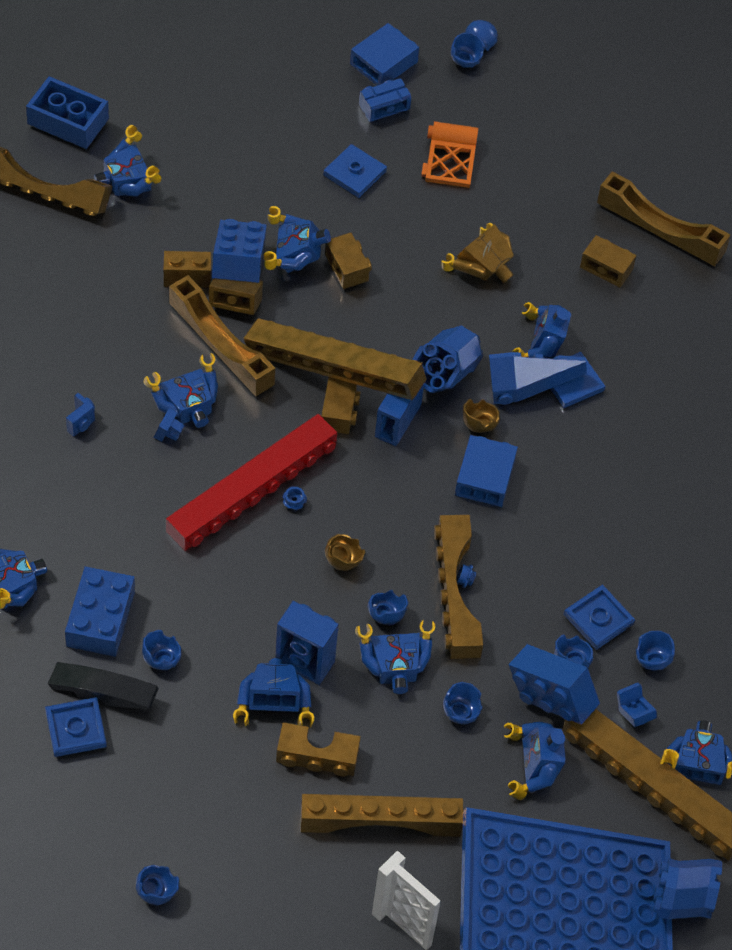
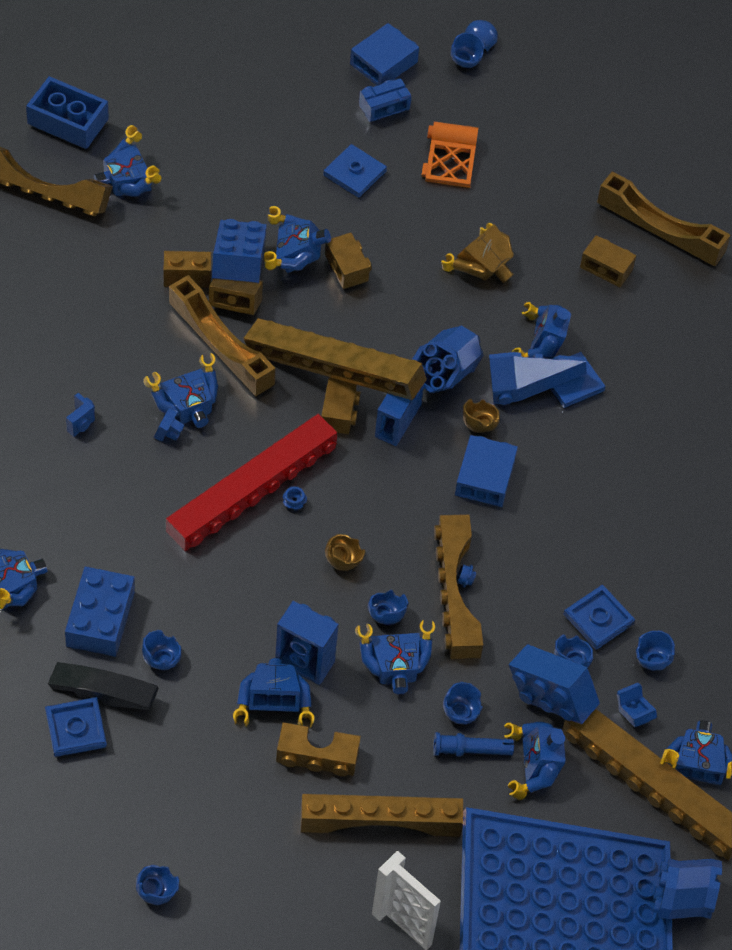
none -> blue pin [433,732,514,757]

